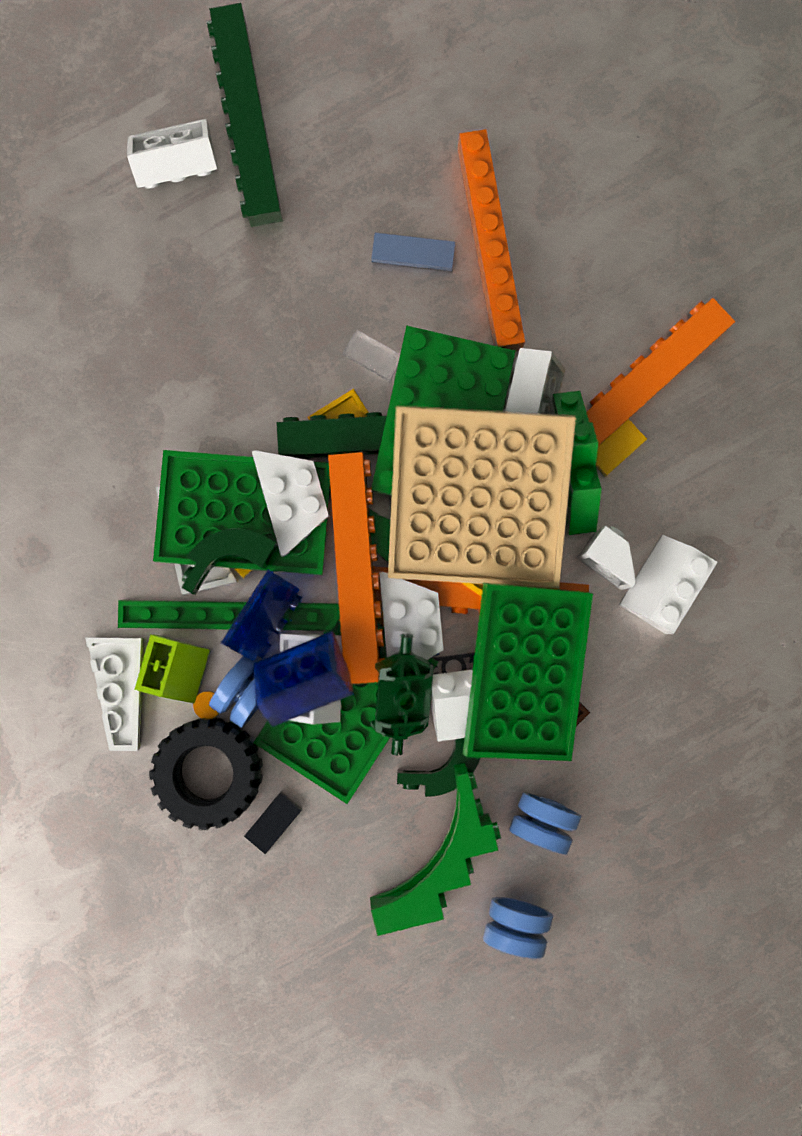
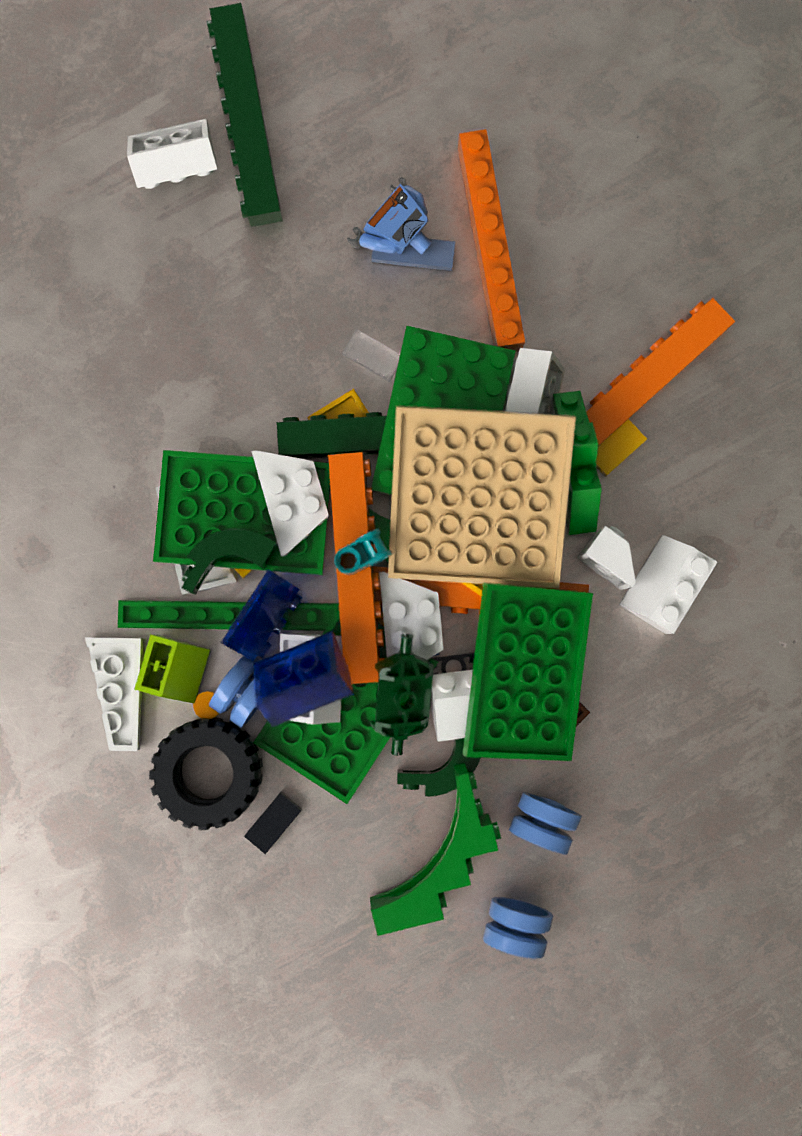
none -> teal piece [334,528,392,575]
none -> medium blue torso [347,177,432,255]

